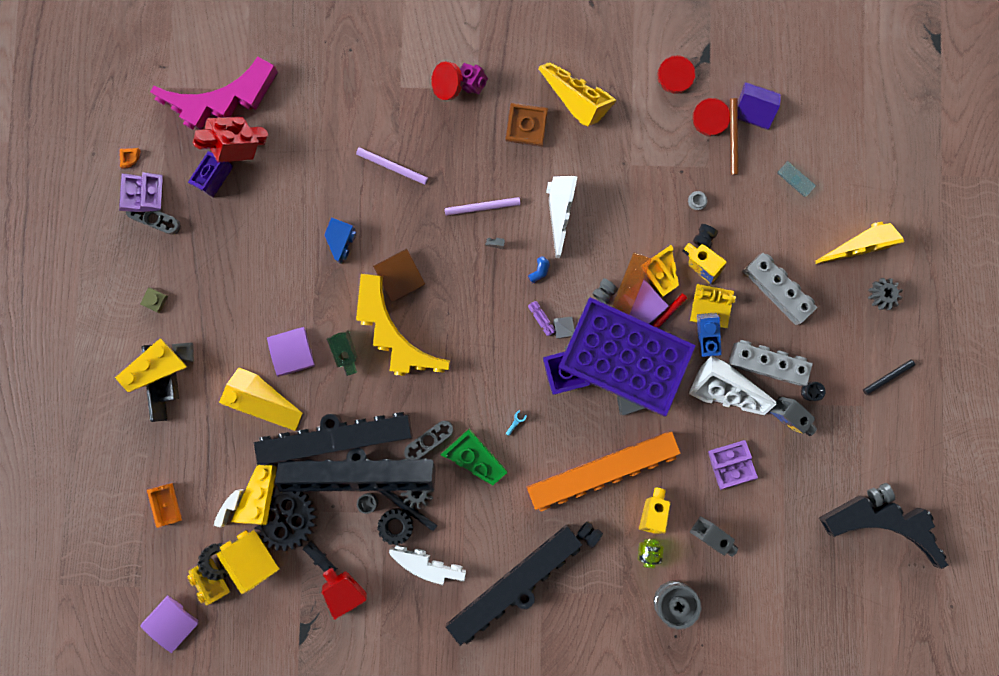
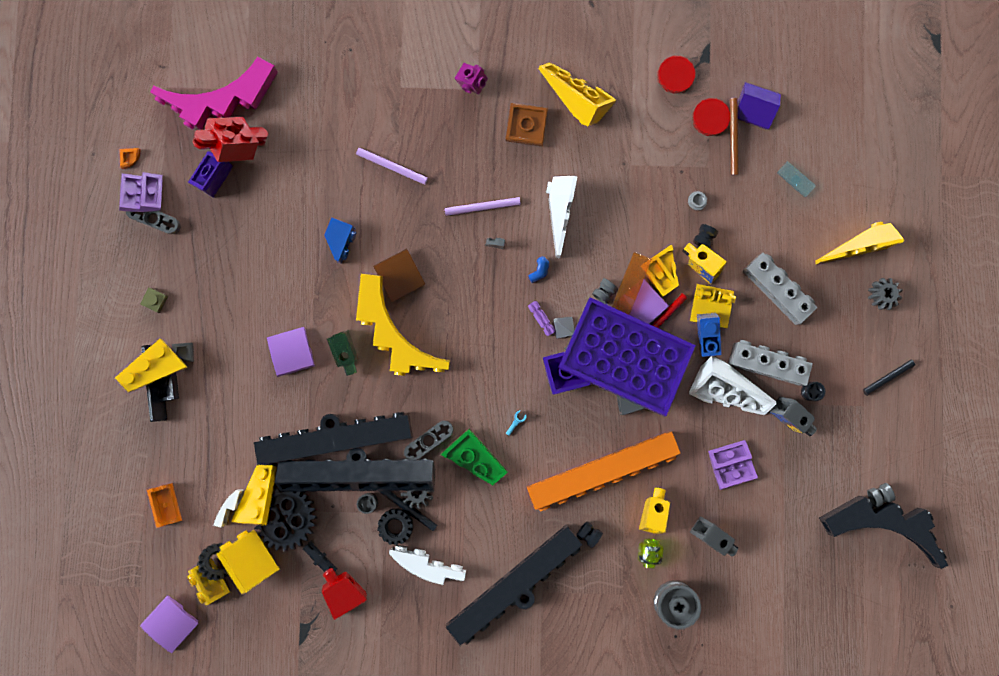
yellow wedge [219,367,303,431] -> none
red tile [431,61,463,100] -> none

